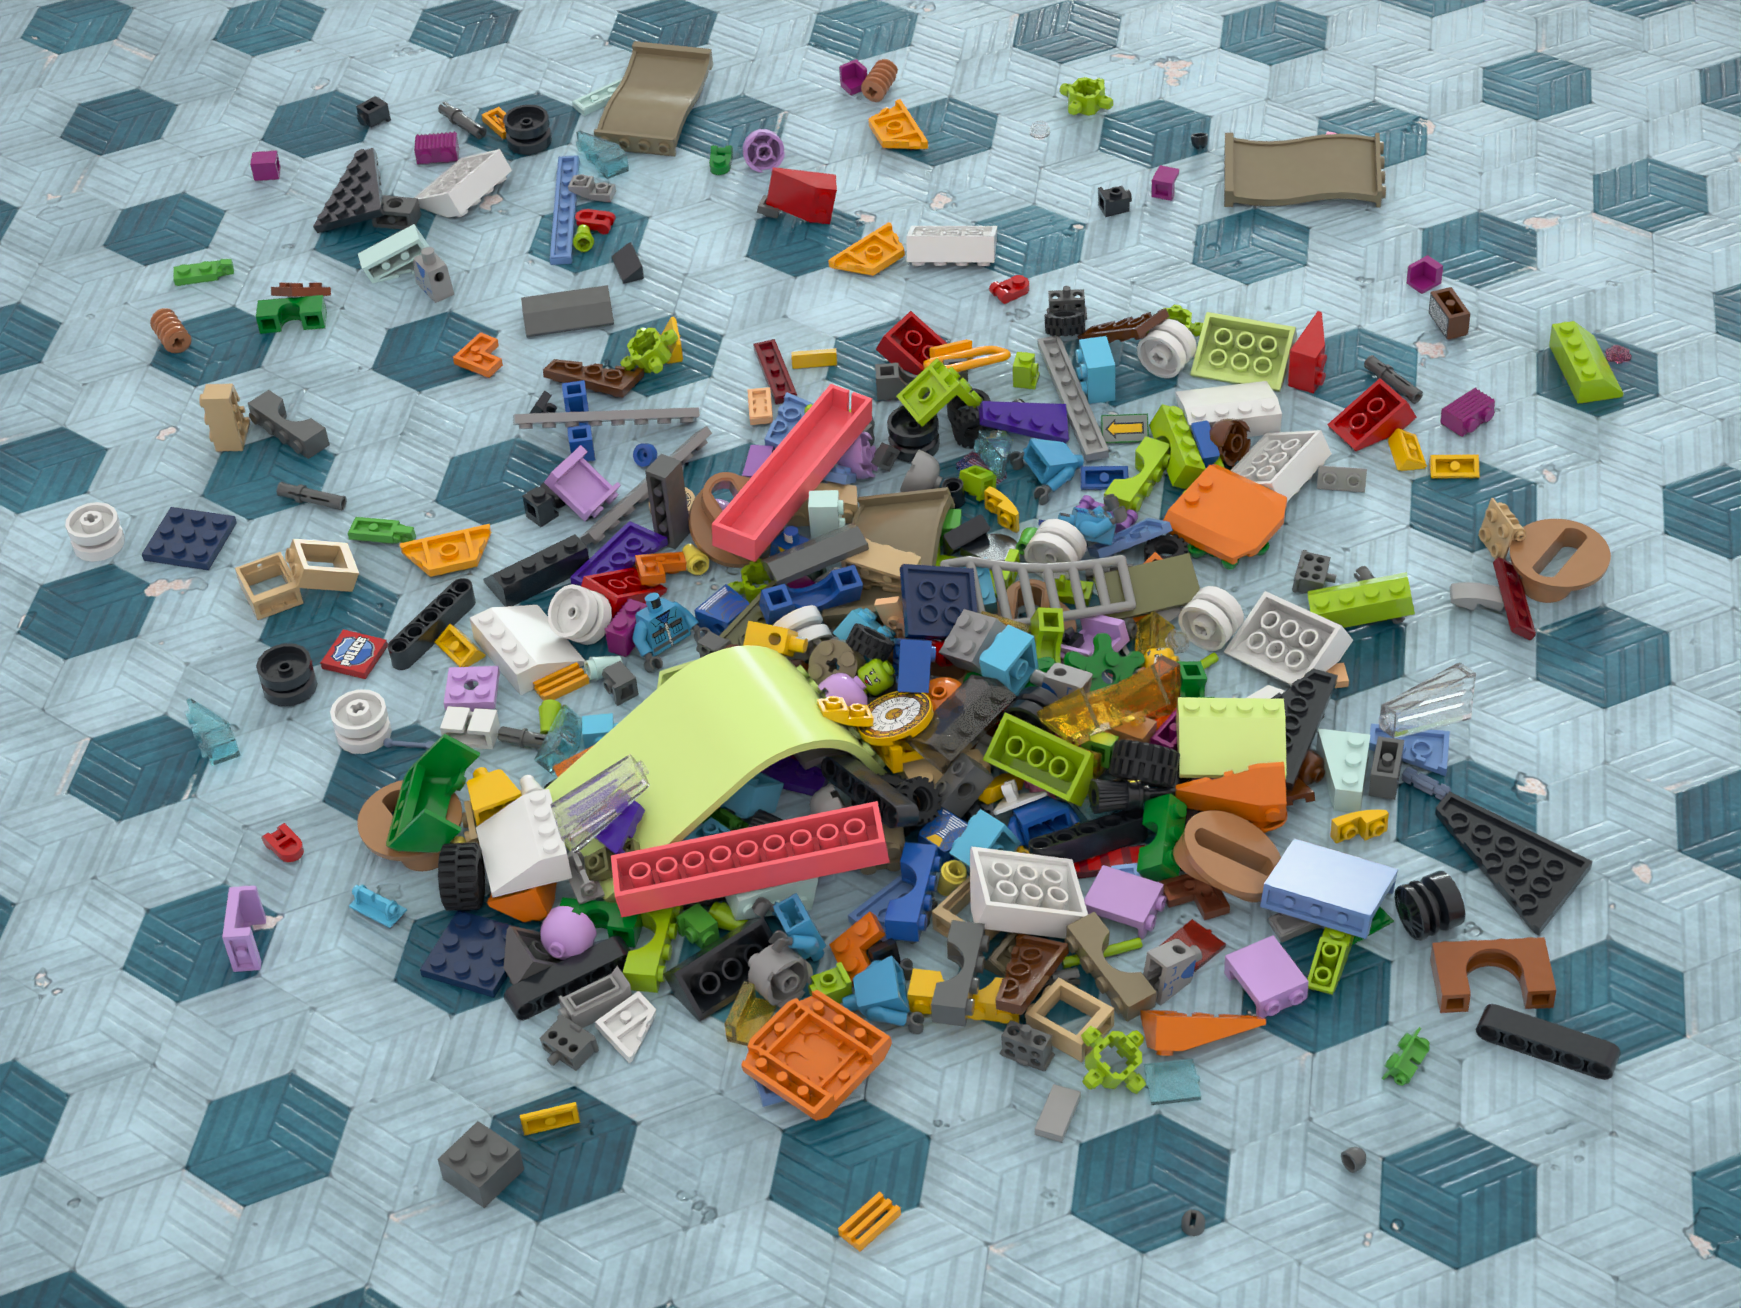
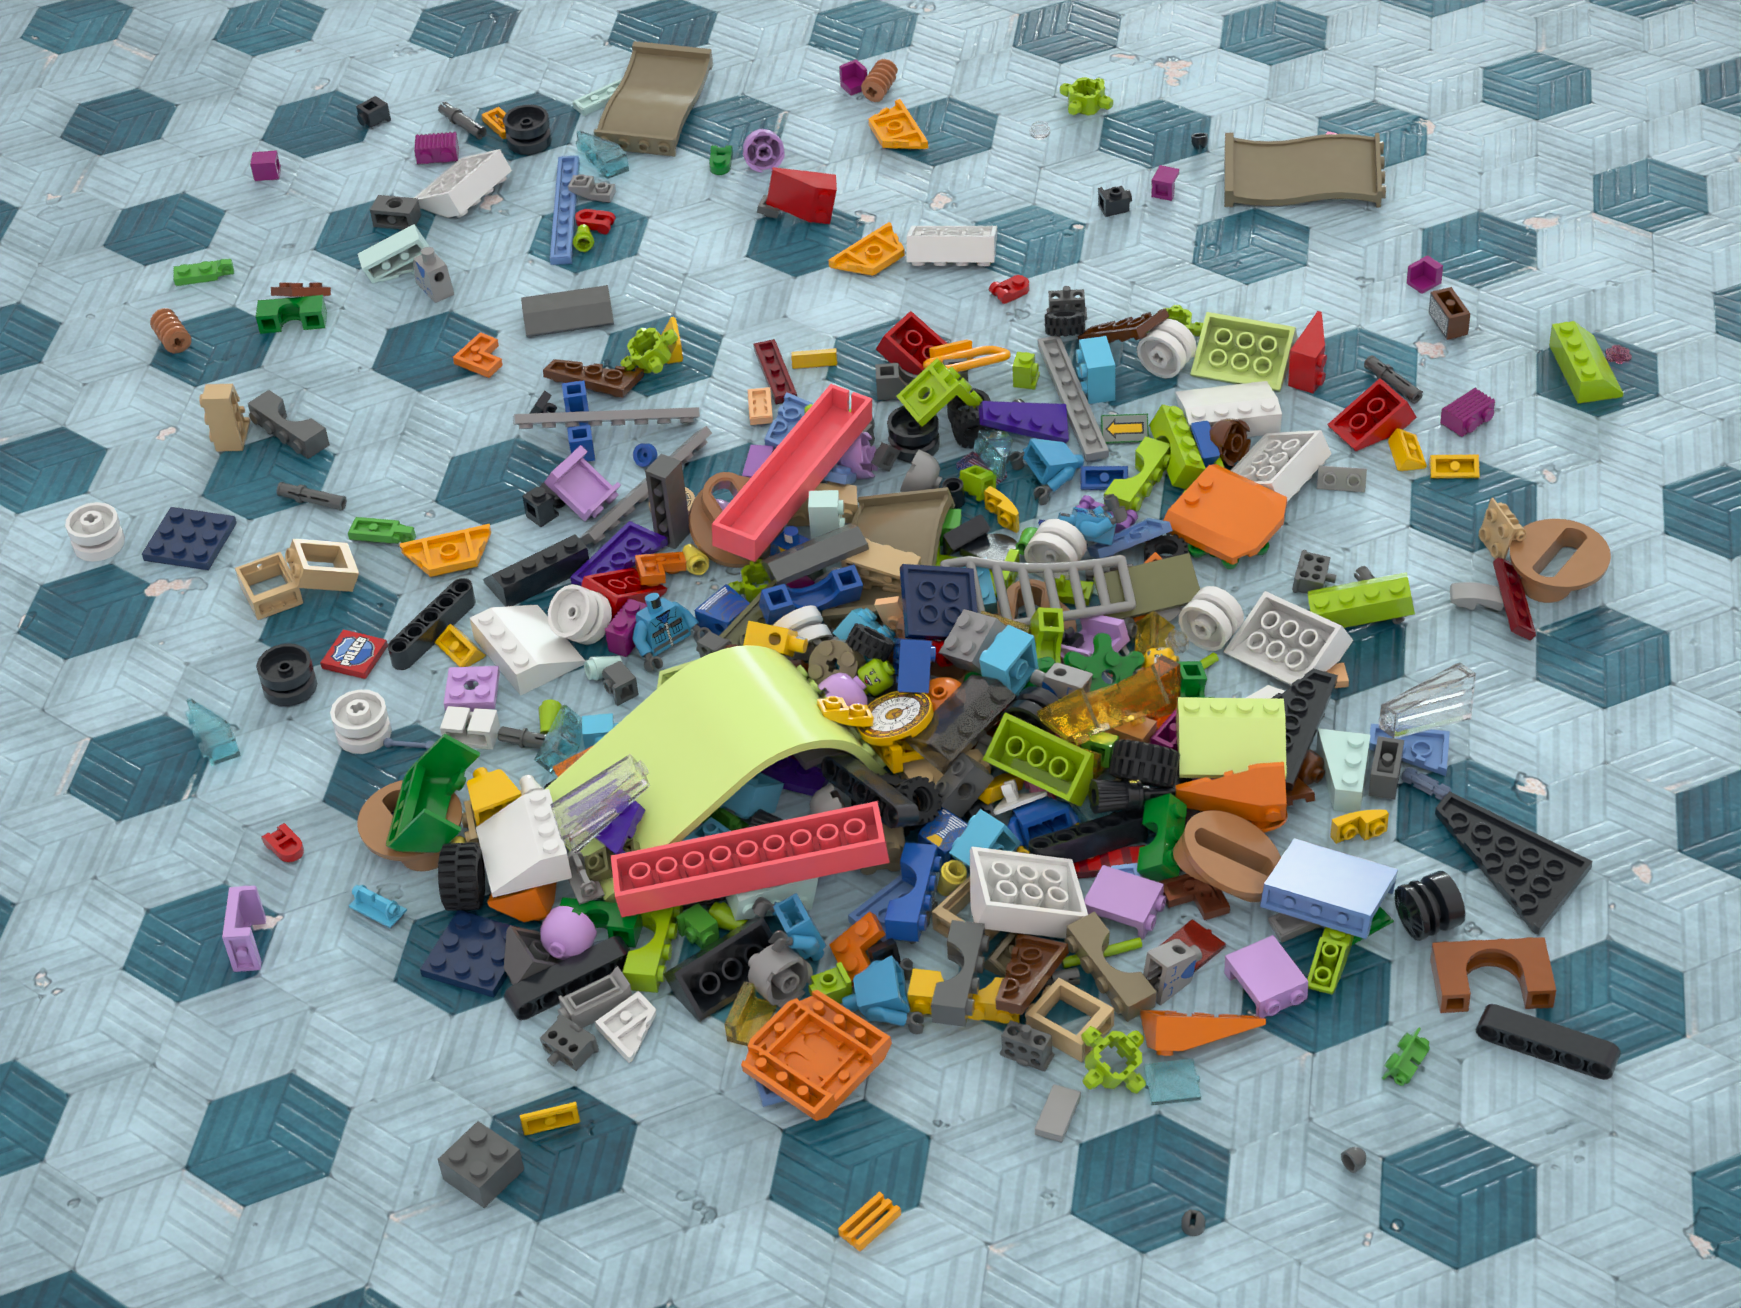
black wing [313,148,385,233] -> none
light orange tile [533,662,590,701] -> none
black slope [612,242,644,284] -> none

